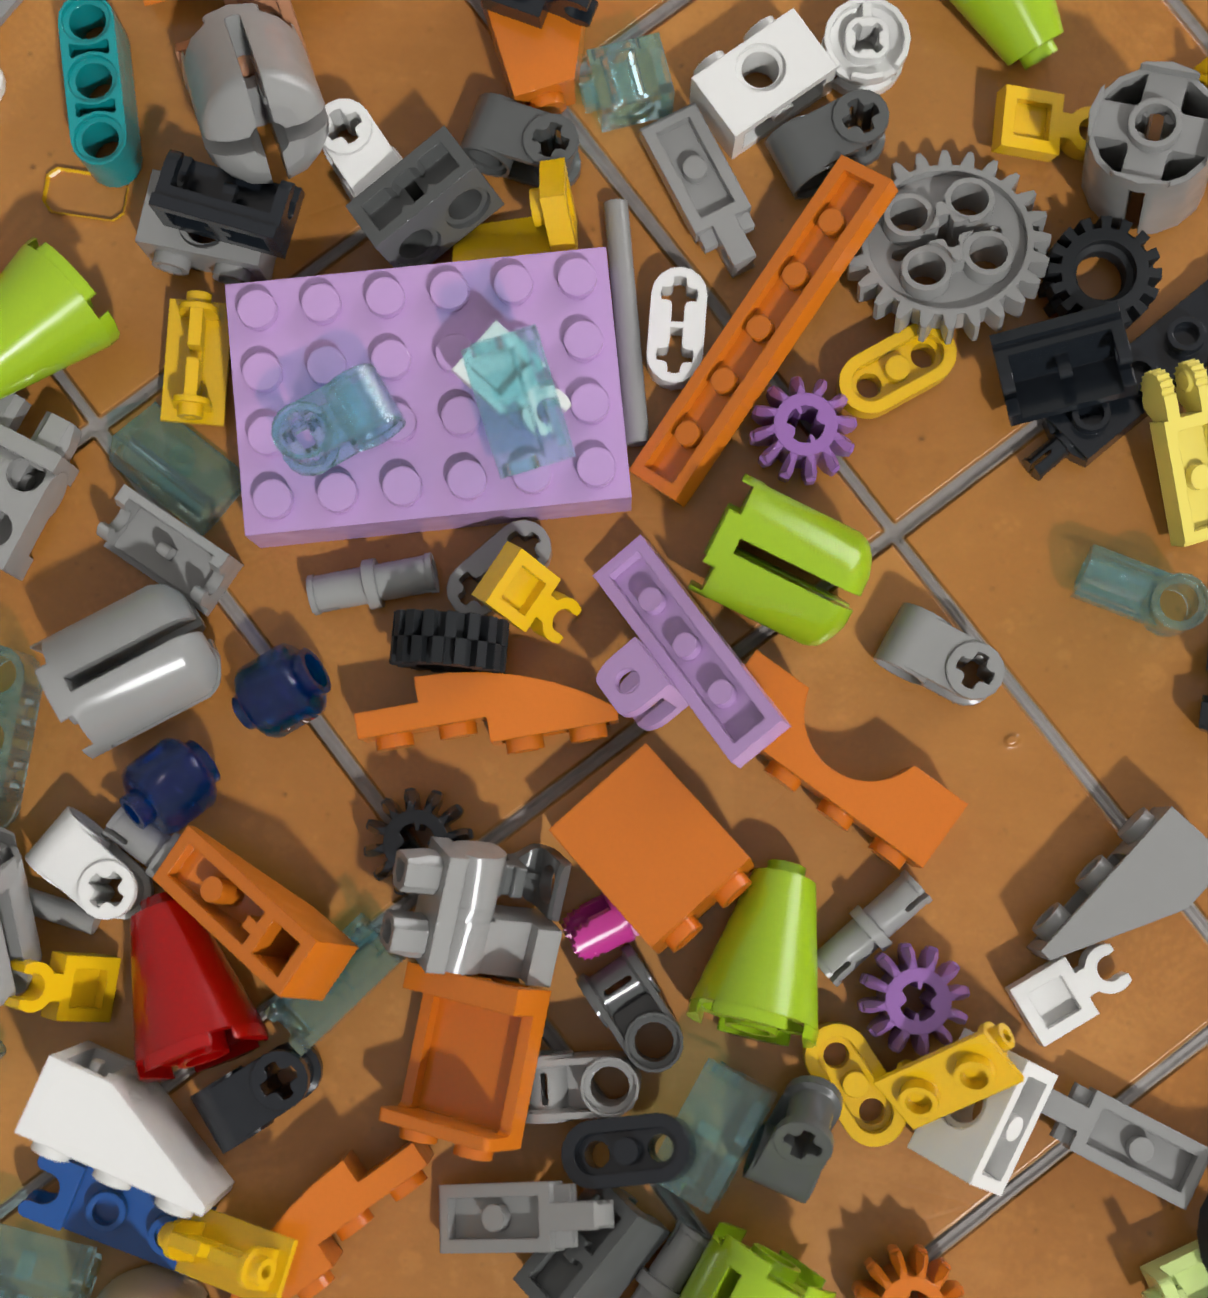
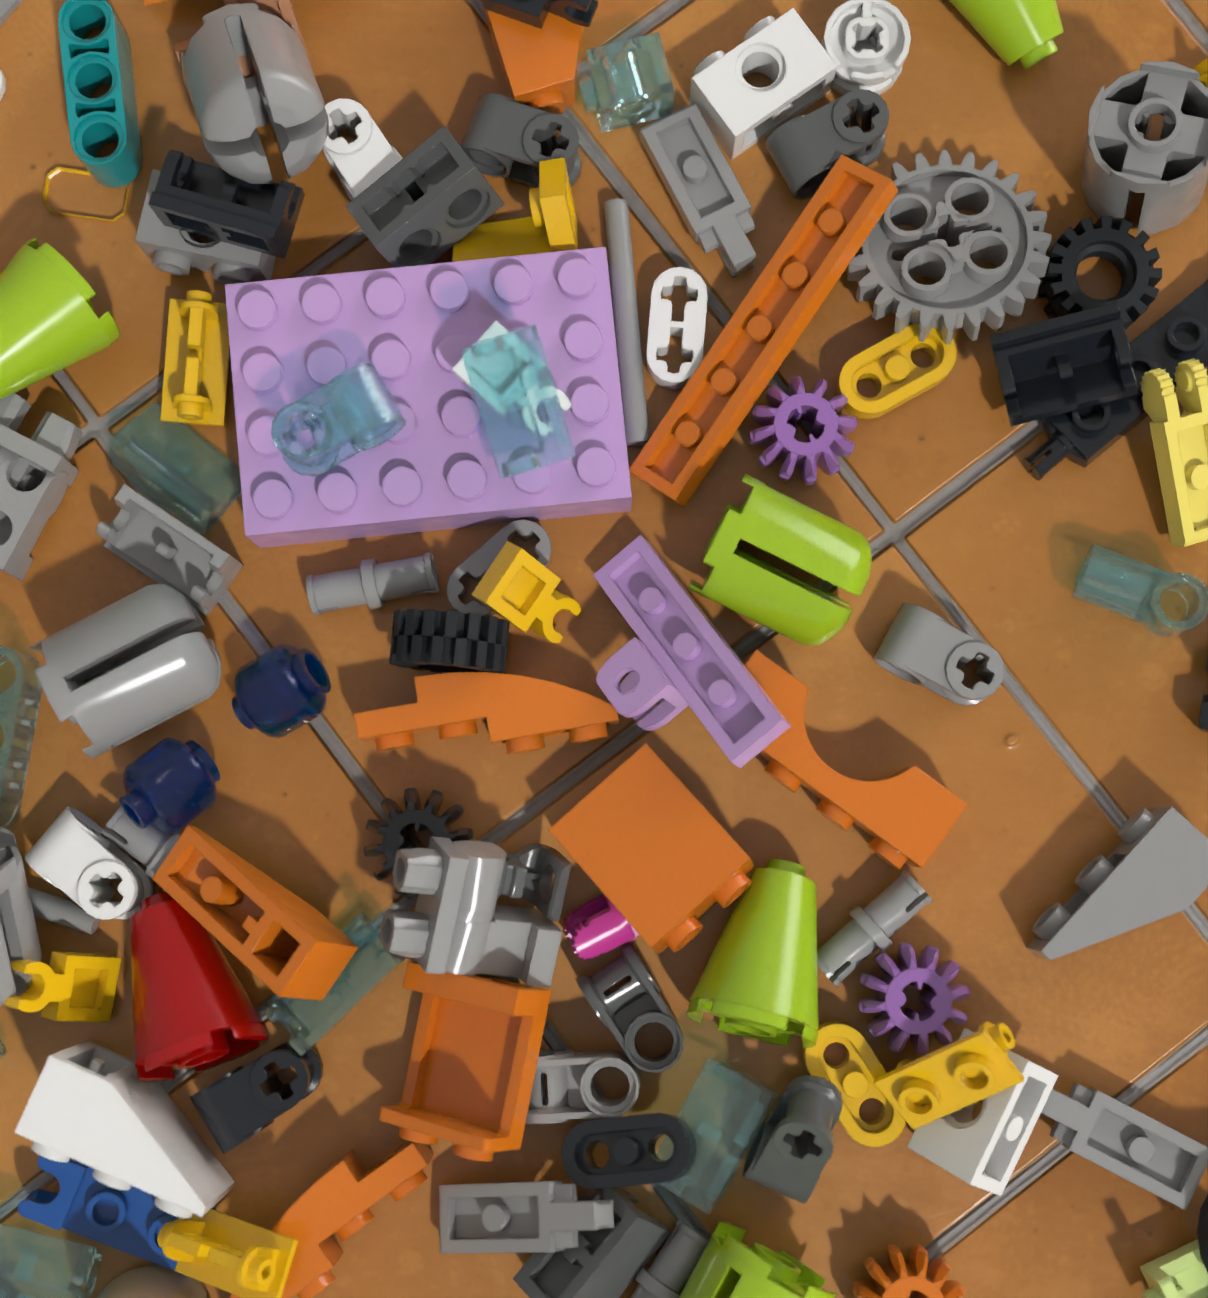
yellow plate [991,84,1091,162] -> none
white plate [1005,942,1132,1047] -> none

